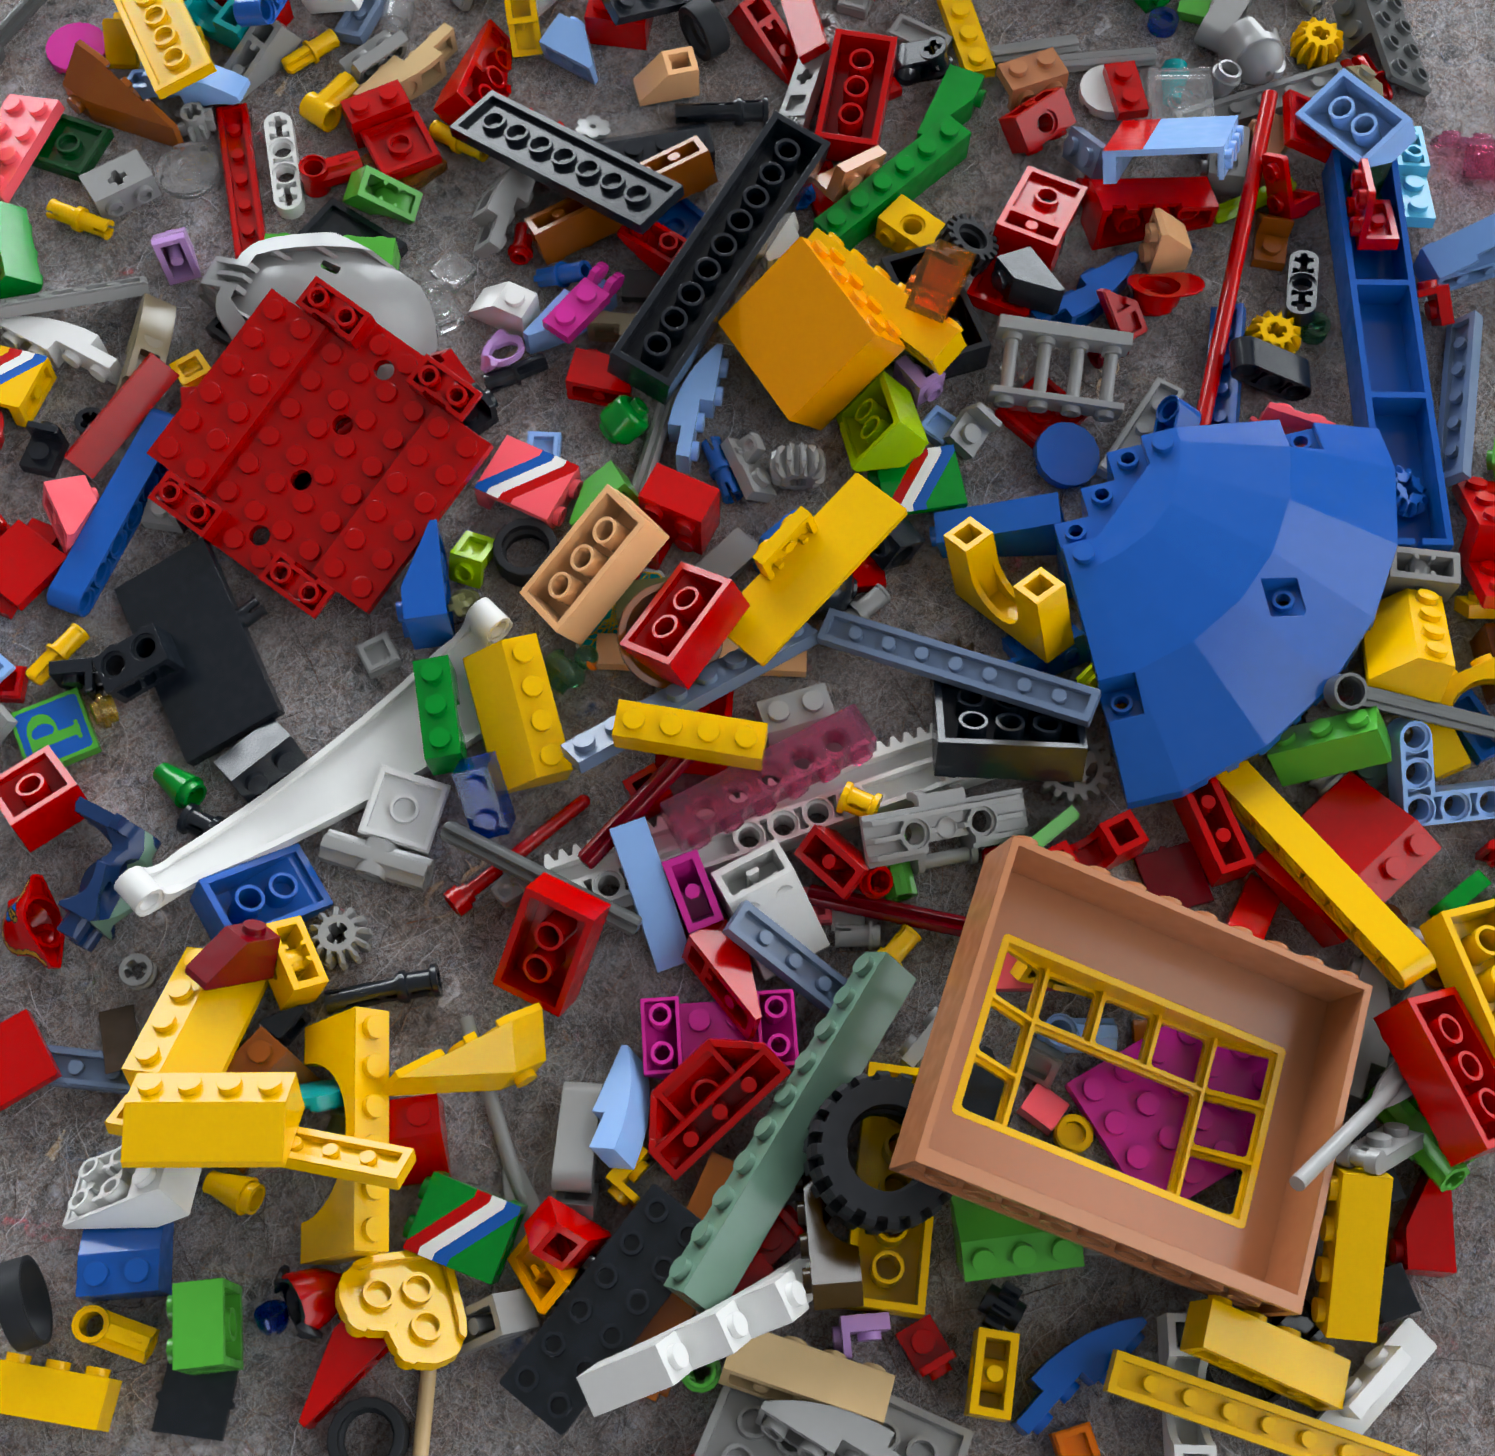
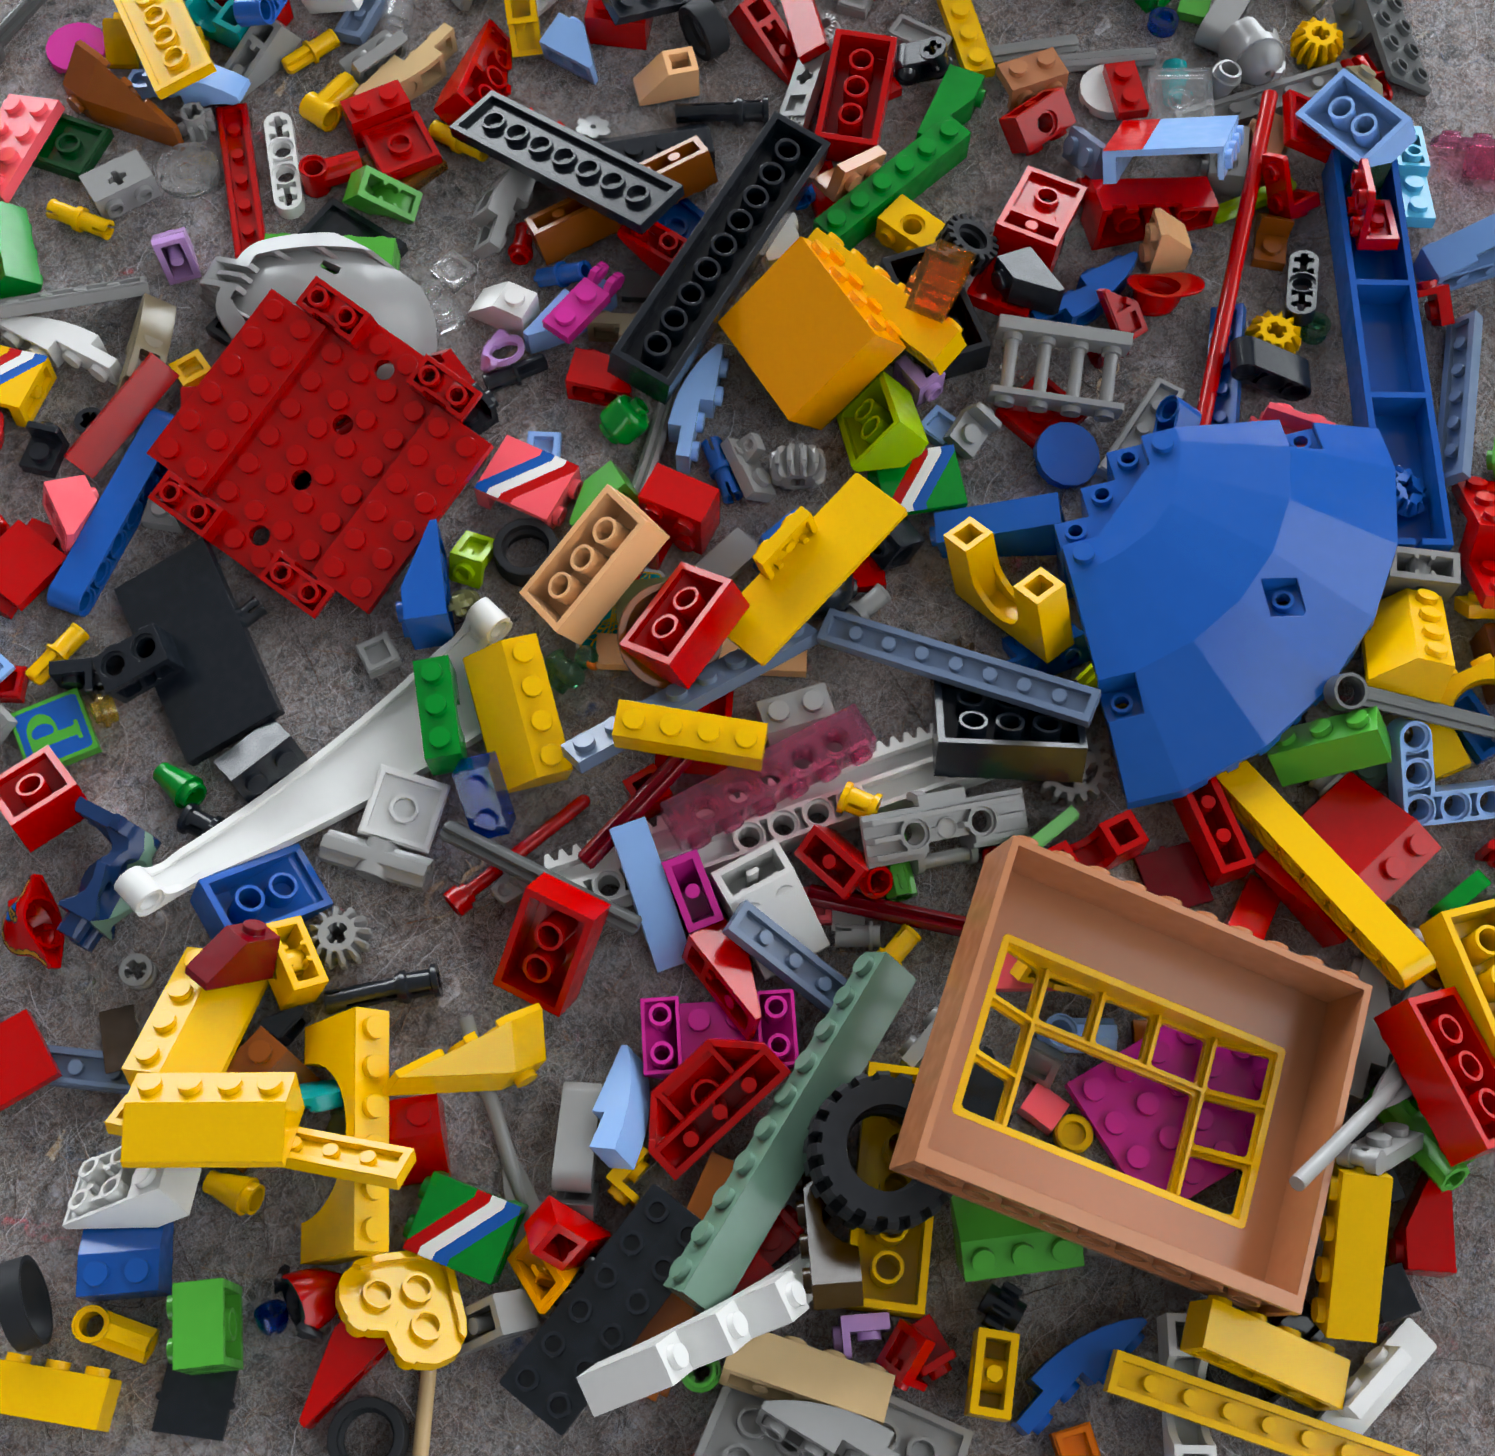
none -> red bracket [876,1318,936,1392]

